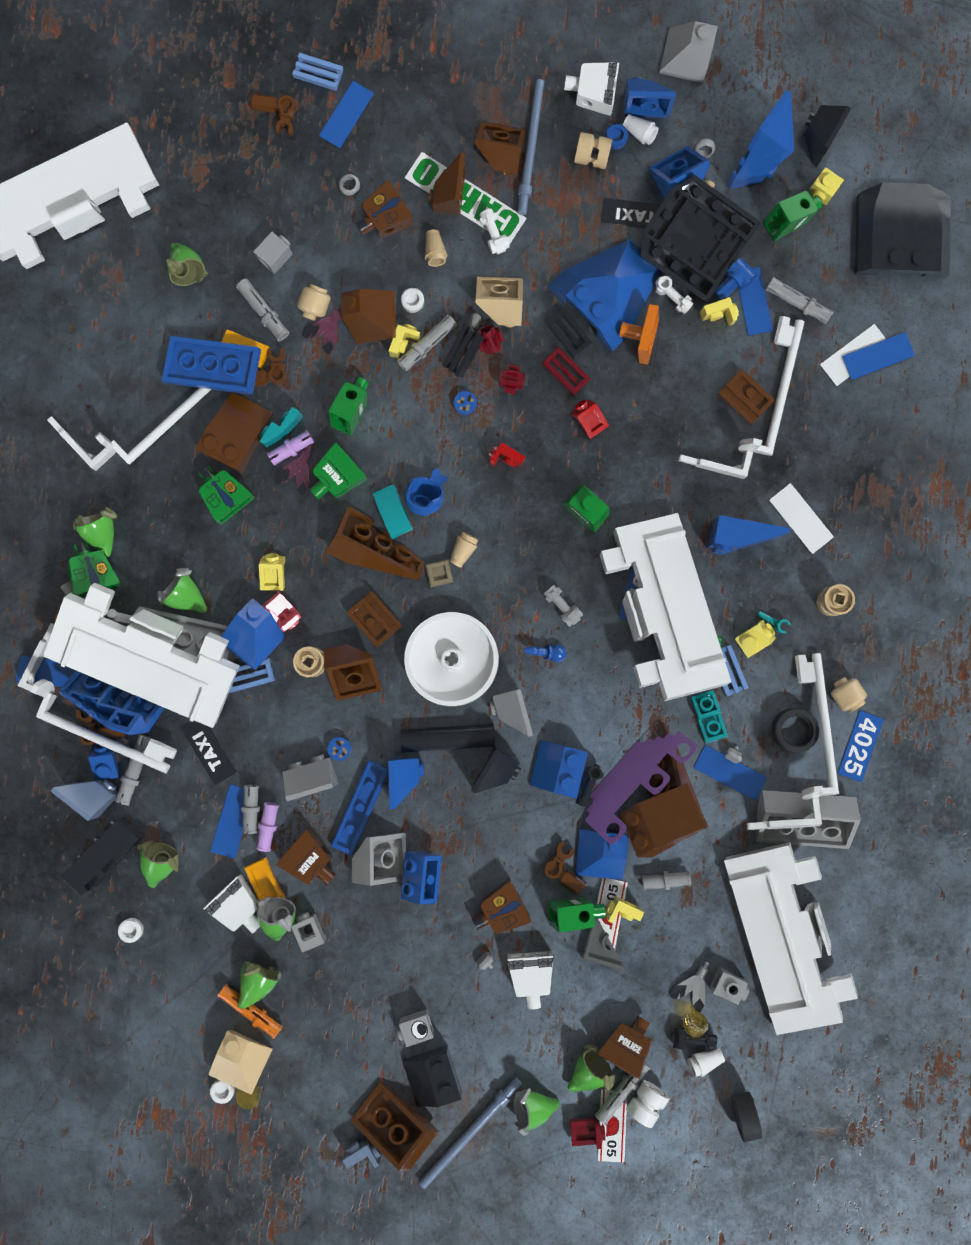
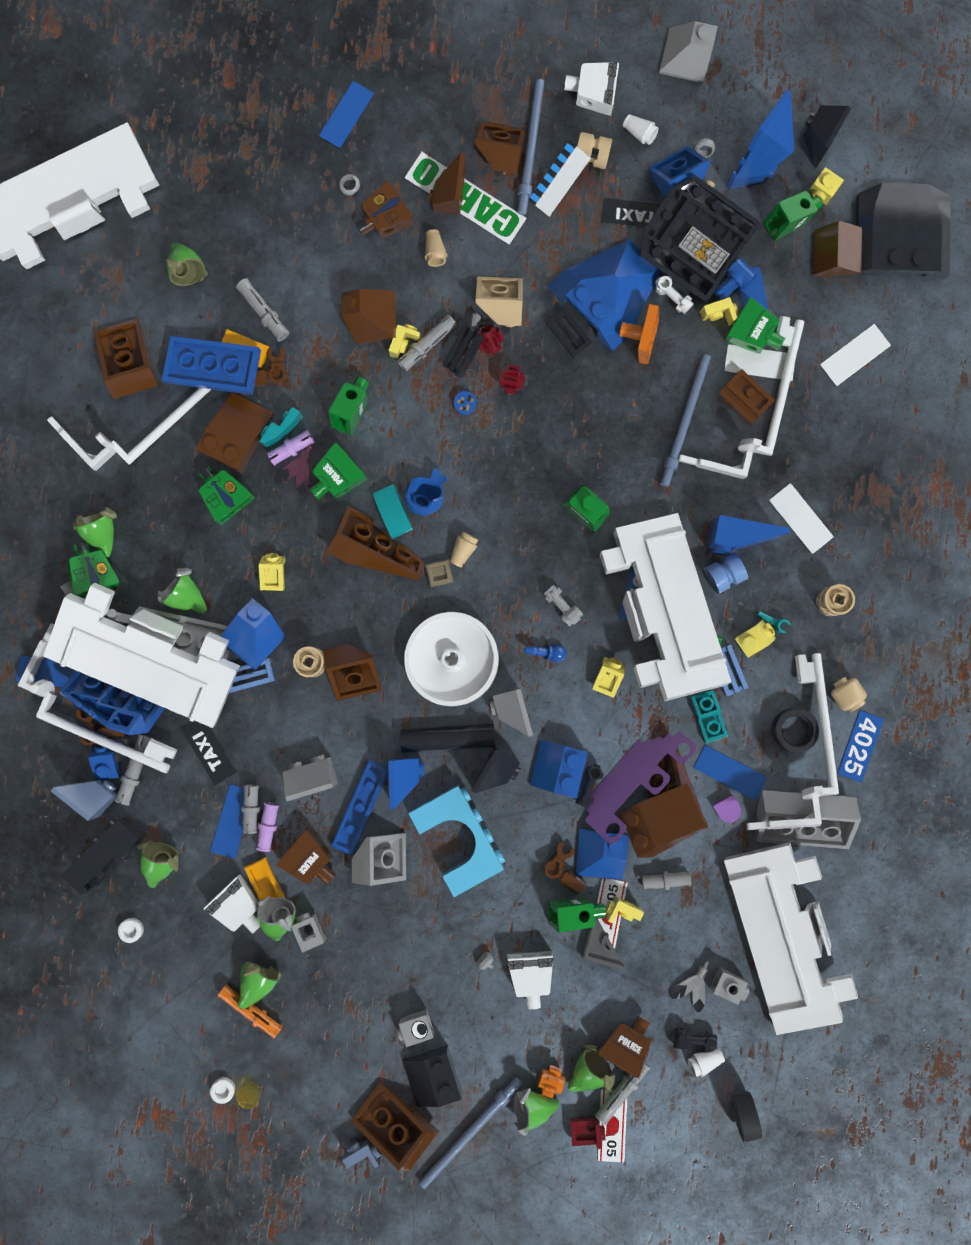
tan slope [208,1029,273,1095] -> none
reddish brown bar [252,94,297,136] -> none
light grey brick [253,232,293,274] -> none
bracket [262,591,301,632] -> none
medium blue tile [292,53,343,91] -> none
tan head [297,284,330,321] -> none
clear pink piece [302,306,342,355] -> none
blue tile [327,737,352,761] -> none
reddish brown plate [346,591,402,648] -> none
white tile [401,288,424,313] -> none
blue brick [401,851,442,904] -> none
reddish brown torso [472,878,532,934] -> none
white bar [480,209,510,255] -> none
red bracket [488,442,525,468] -> none
dark red tile [542,347,591,396] -> none
red bracket [570,400,609,439] -> none
blue tile [605,124,628,149] -> none
blue slope [624,77,676,118] -> none
white wheel [626,1080,670,1128] -> none
clear yellow tile [683,1011,708,1037] -> none
light grey rock [724,746,742,763] -> none
light grey pin [766,277,834,325] -> none
blue sticker [843,332,915,380] -> none
none -> reddish brown slope [94,318,159,399]
none -> medium azure arch [408,784,506,897]
none -> white sticker [528,141,591,217]
none -> orange gear [537,1065,566,1098]
none -> light yellow bracket [592,657,626,698]
none -> sand blue bar [660,354,711,487]
none -> tile [678,226,730,274]
none -> medium blue wheel [704,553,748,594]
none -> medium lavender tile [712,794,741,823]
none -> white sticker [724,344,795,381]
none -> green torso [725,297,786,354]
none -> reddish brown slope [813,221,862,276]

